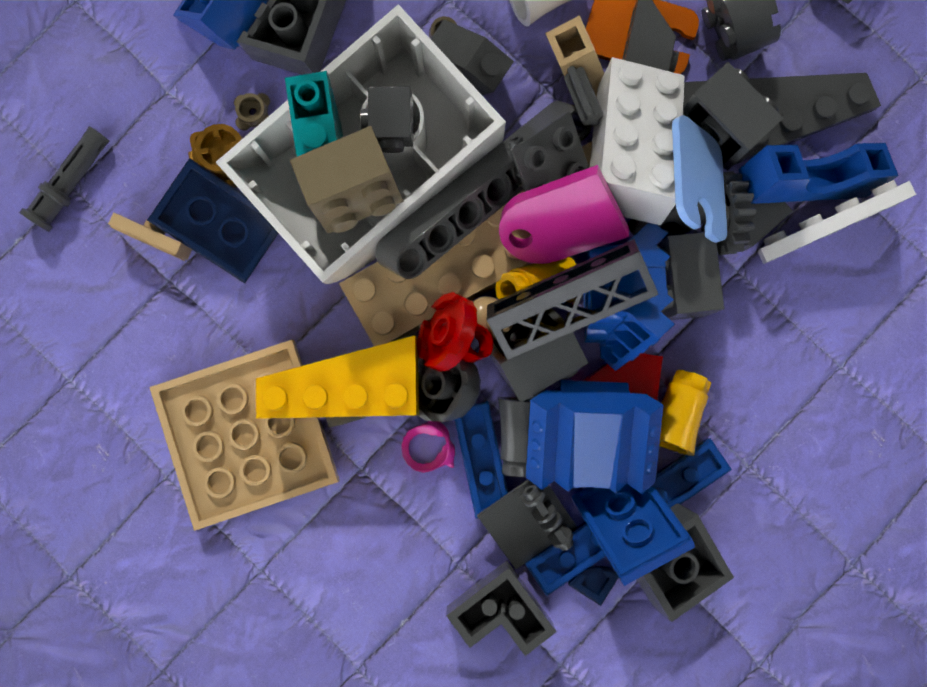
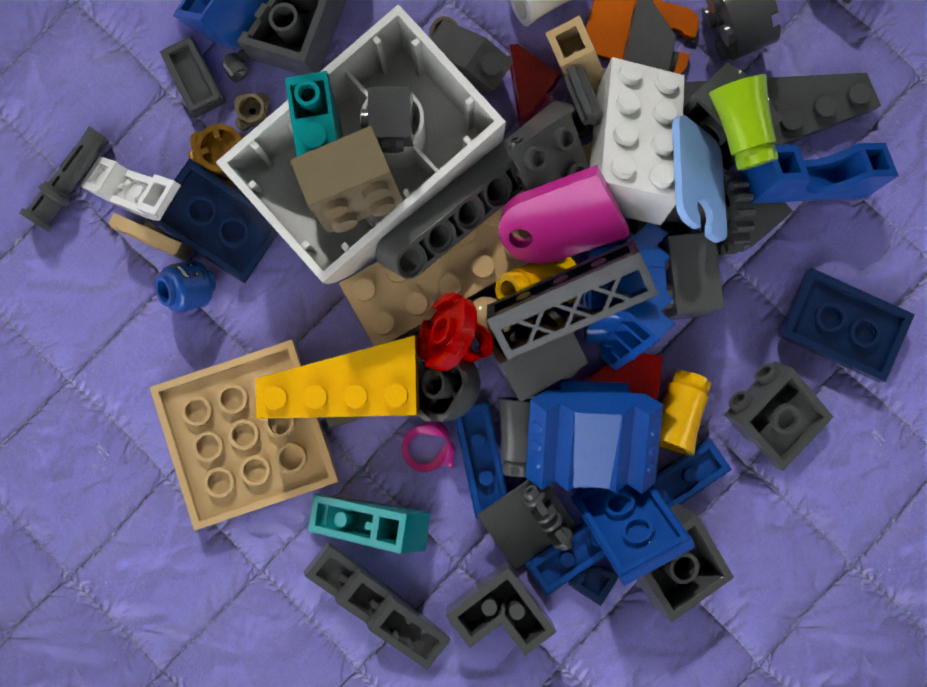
white wing [757,180,916,264] -> none
none -> white slope [80,156,181,221]
none -> blue head [155,260,216,313]
none -> dark grey tile [159,36,226,118]
none -> dark grey hand [223,49,249,83]
none -> dark grey slope [304,541,451,670]
none -> teal slope [308,494,431,554]
none -> clear red slope [508,44,559,128]
none -> lime plant [709,74,778,170]
none -> dark grey plate [724,361,833,471]
none -> dark blue plate [778,268,915,382]

